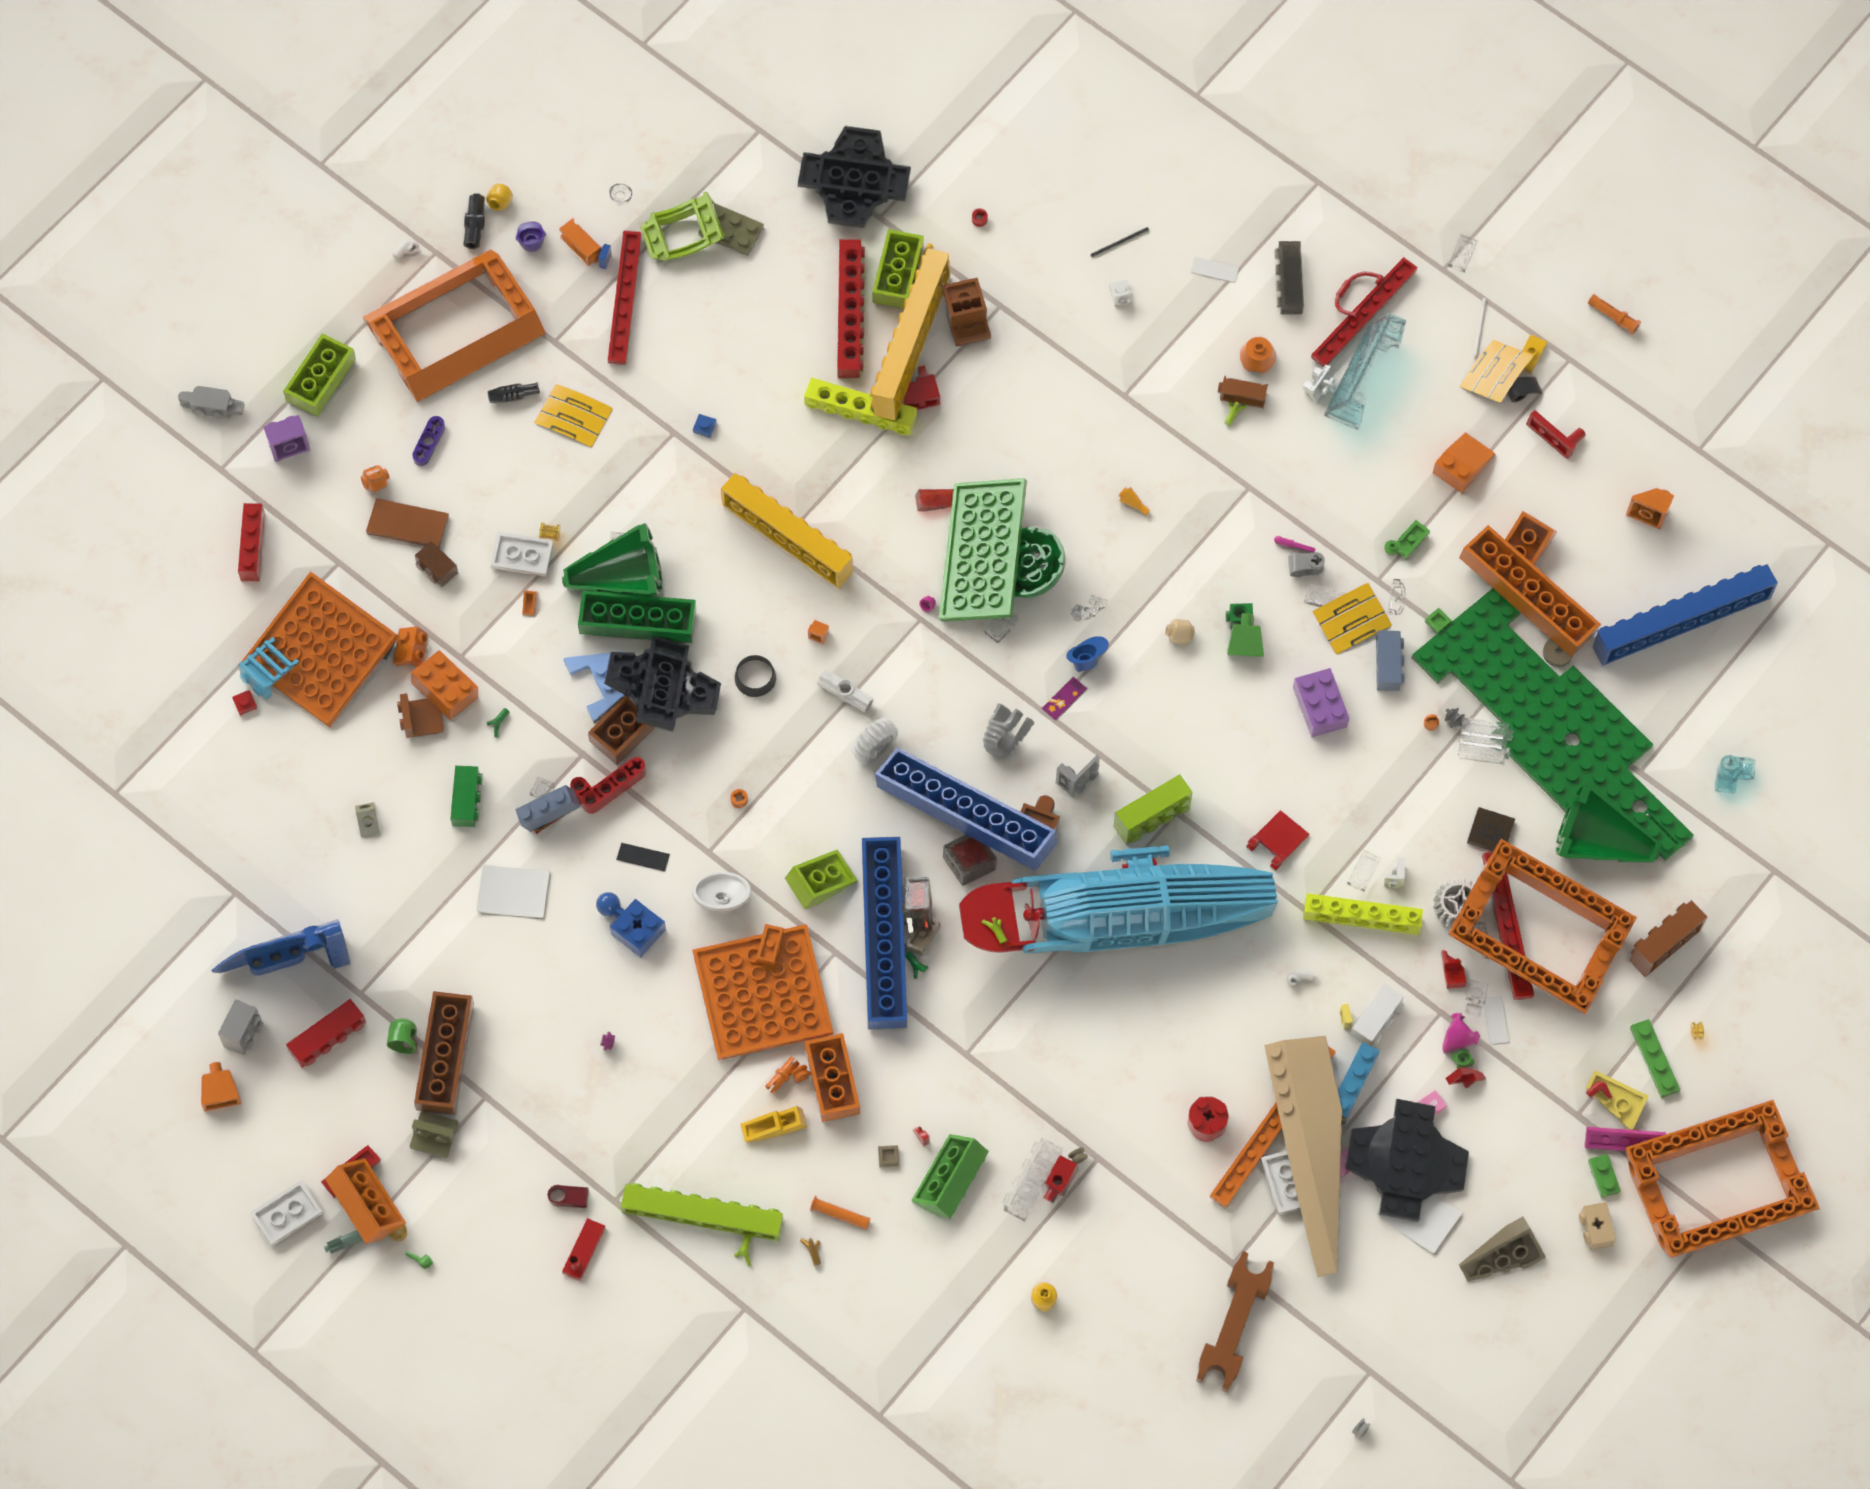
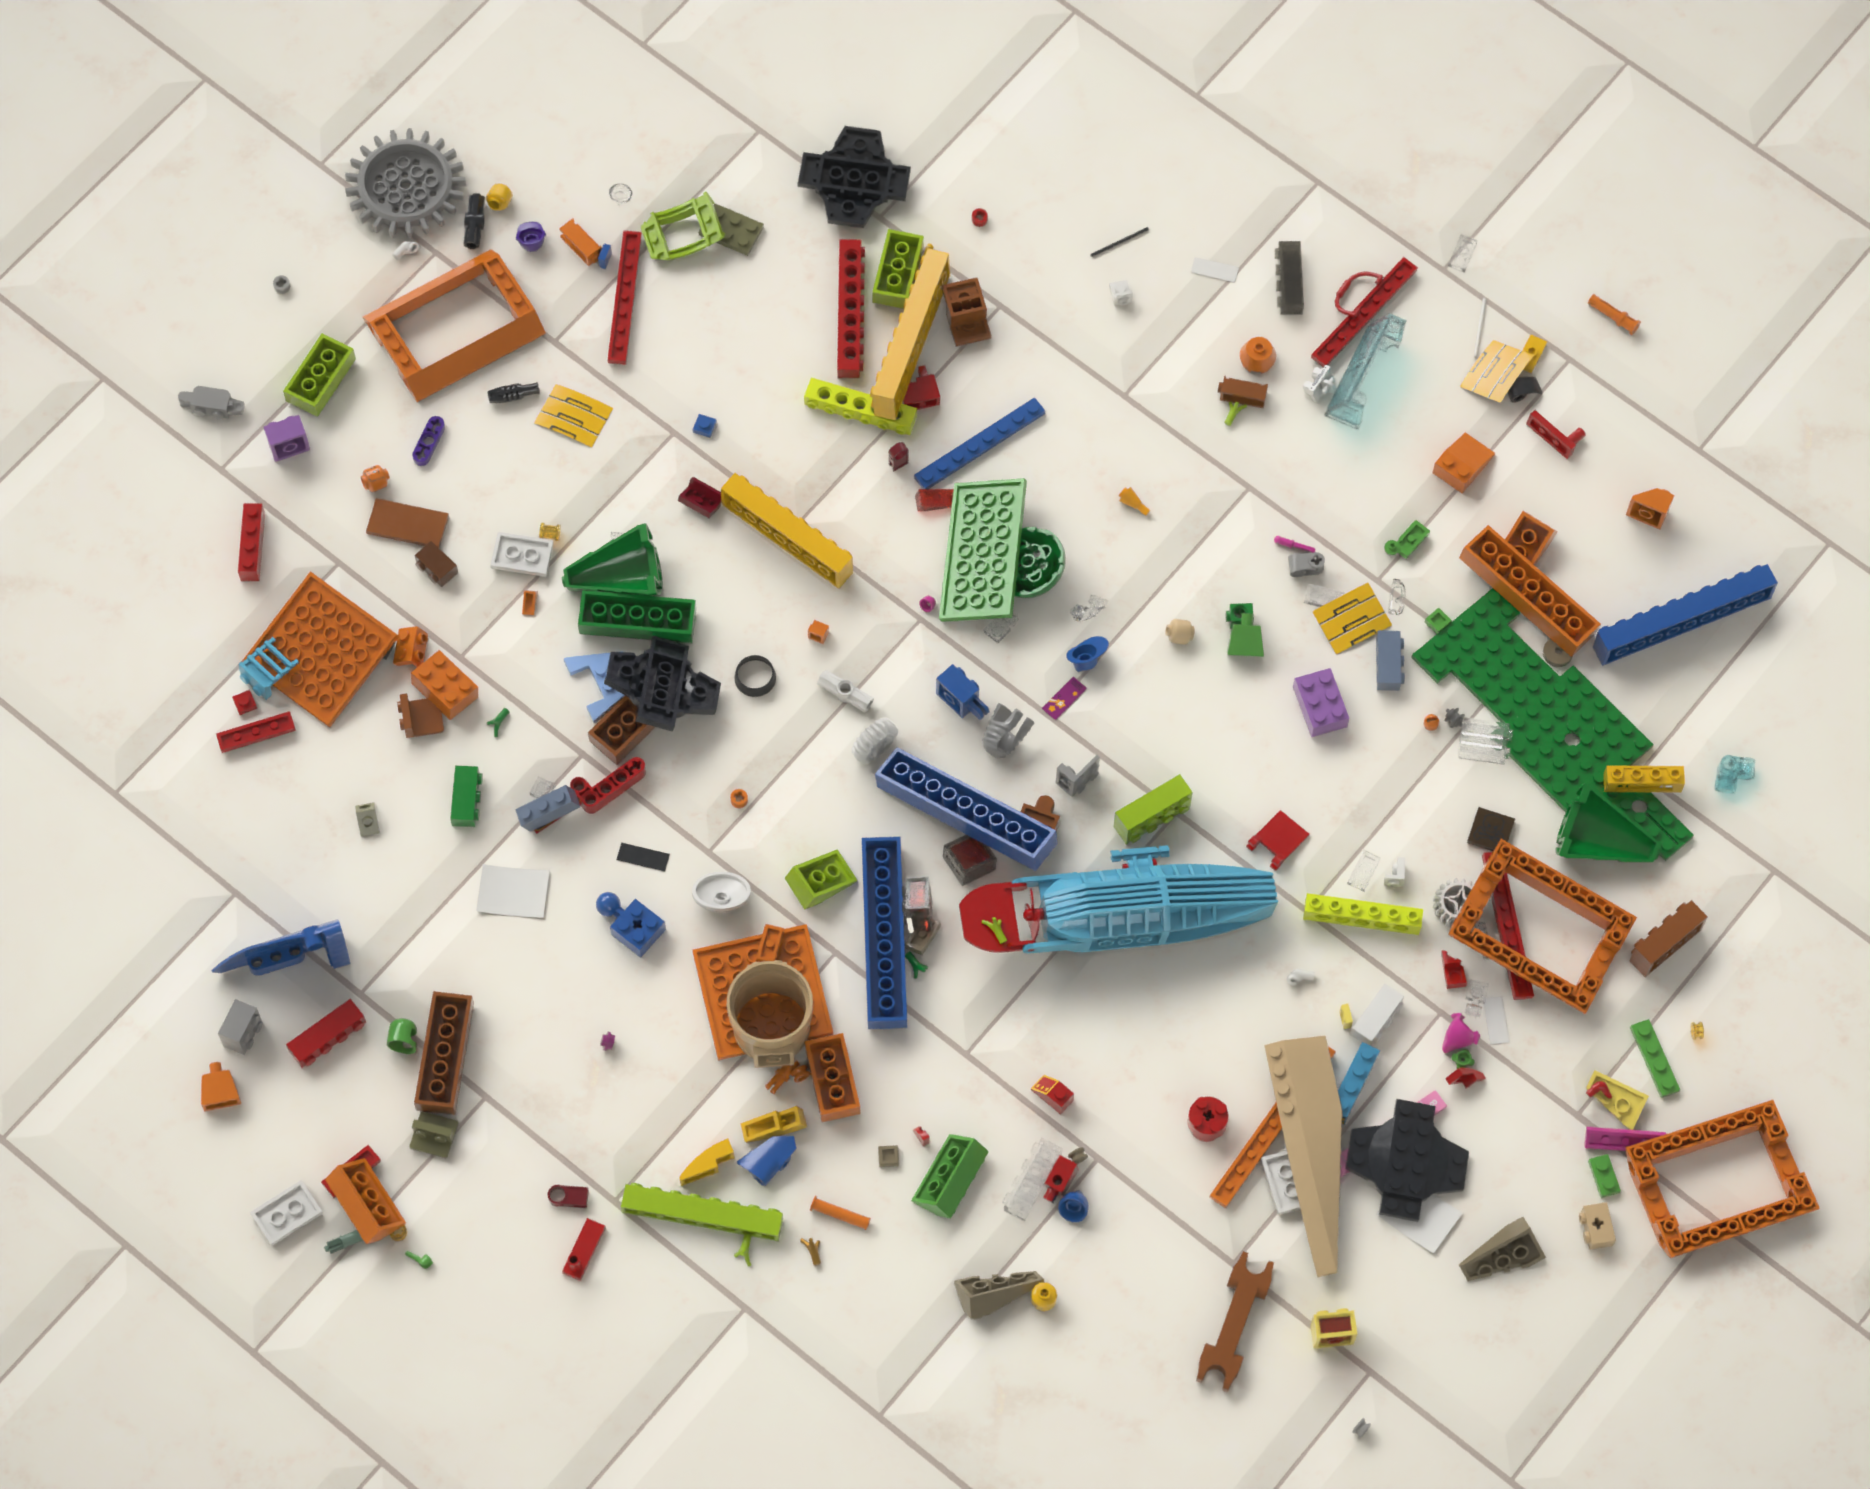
none -> red plate [216,711,296,753]
none -> light grey bush [273,275,290,294]
none -> light grey gear [345,128,466,238]
none -> dark red bracket [678,477,722,518]
none -> yellow slope [679,1138,735,1186]
none -> tan cylinder [727,960,813,1068]
none -> blue panel [737,1136,797,1186]
none -> dark red piece [888,442,909,472]
none -> blue plate [914,397,1045,491]
none -> blue brick [936,664,990,720]
none -> dark tan wedge [954,1271,1044,1319]
none -> red slope [1031,1075,1074,1115]
none -> blue helmet [1058,1190,1089,1222]
none -> light yellow piece [1310,1308,1357,1349]
none -> yellow brick [1603,766,1685,793]

